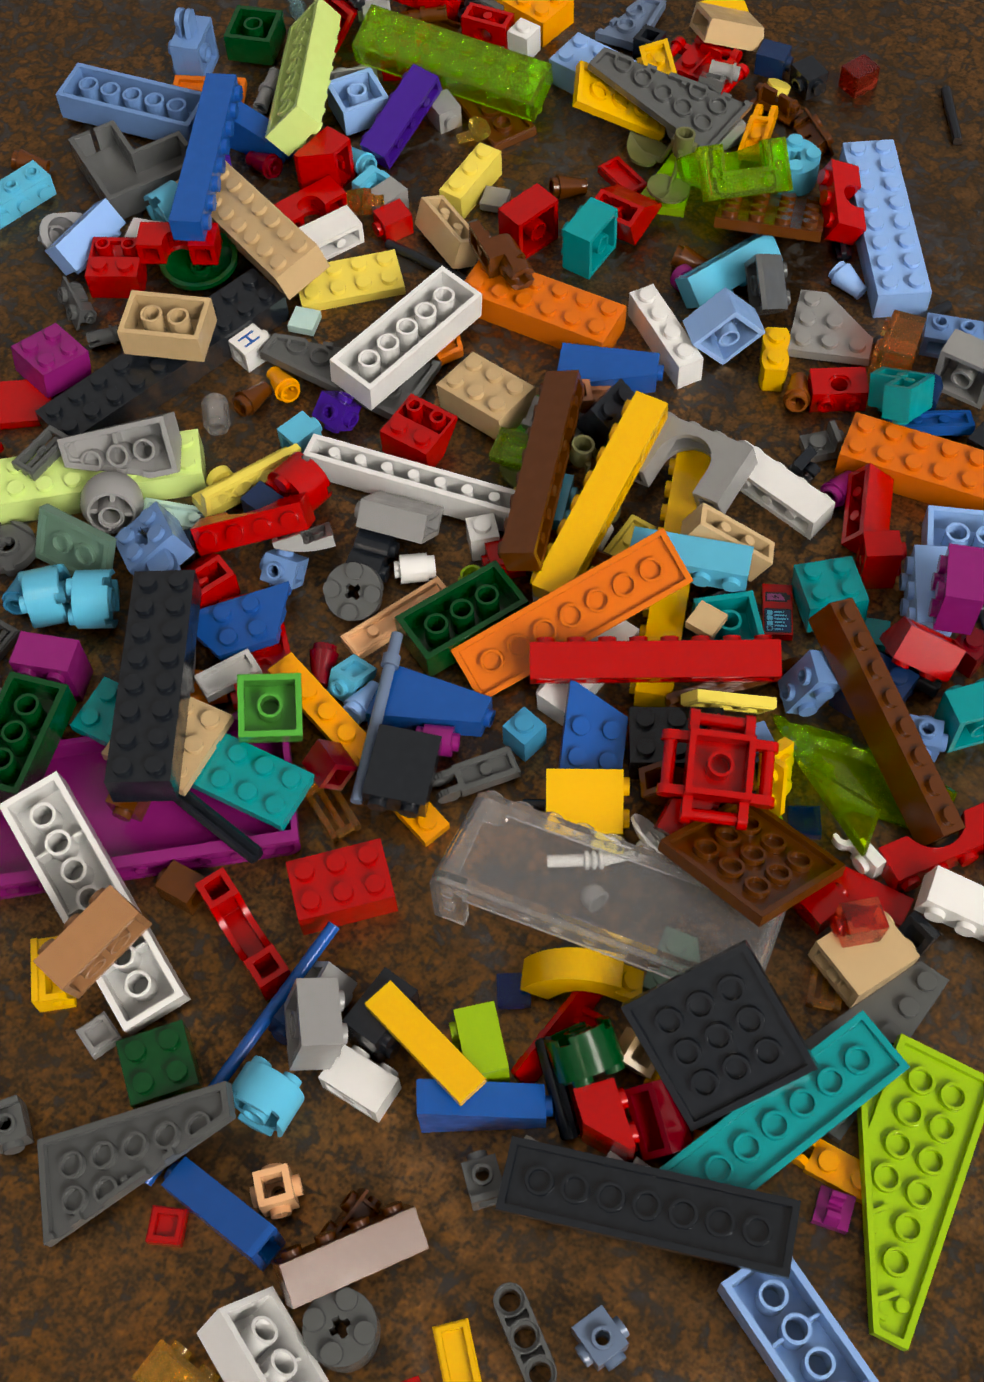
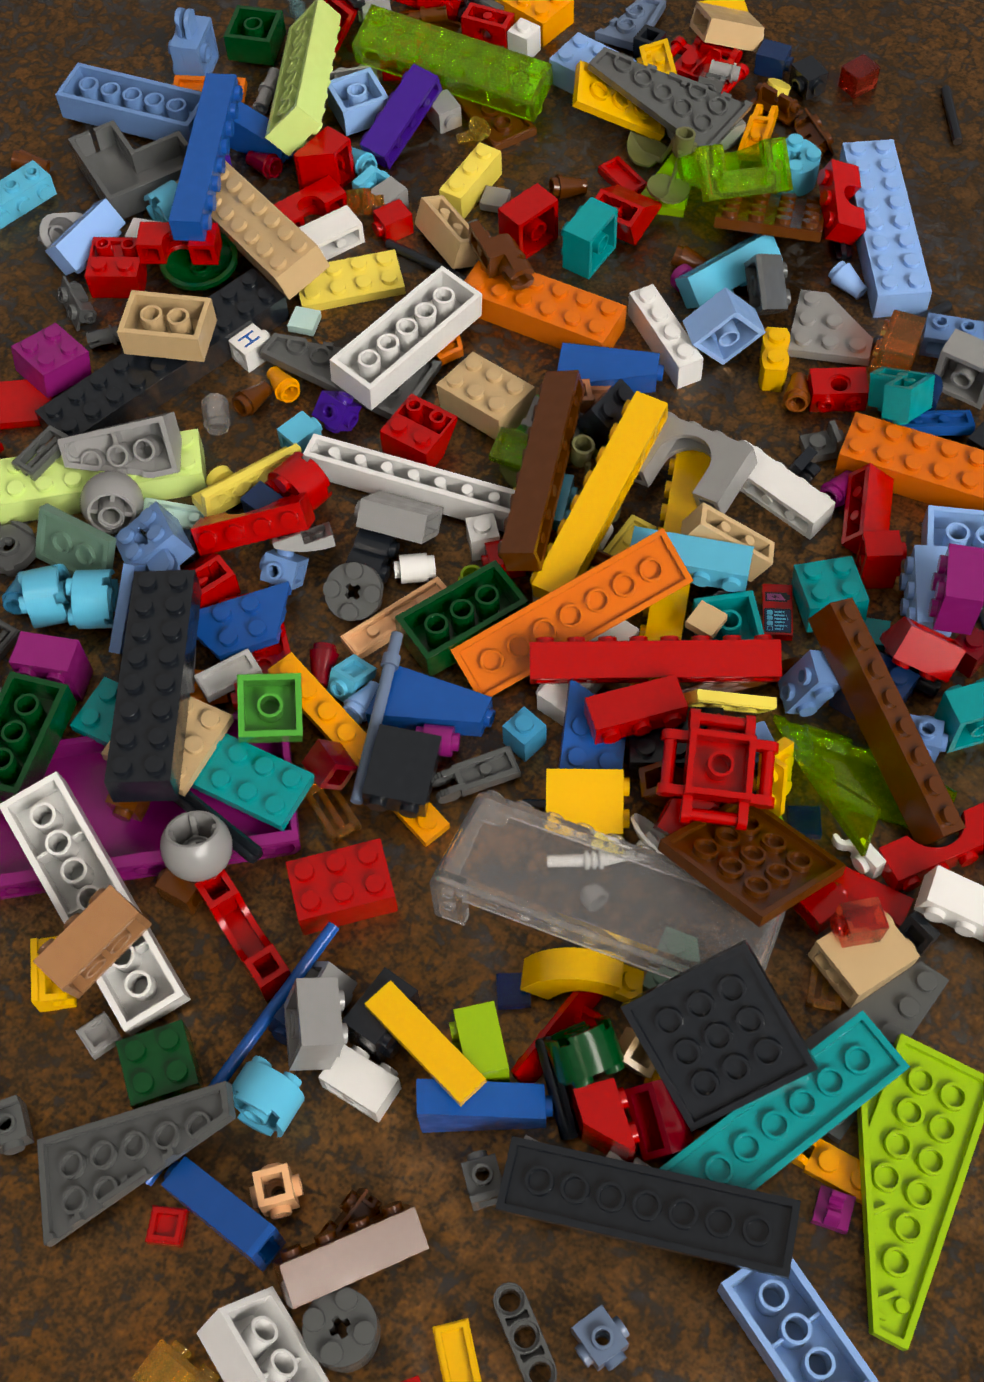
none -> medium blue plate [109,563,146,654]
none -> light grey wheel [160,810,233,882]
none -> red brick [584,674,688,745]

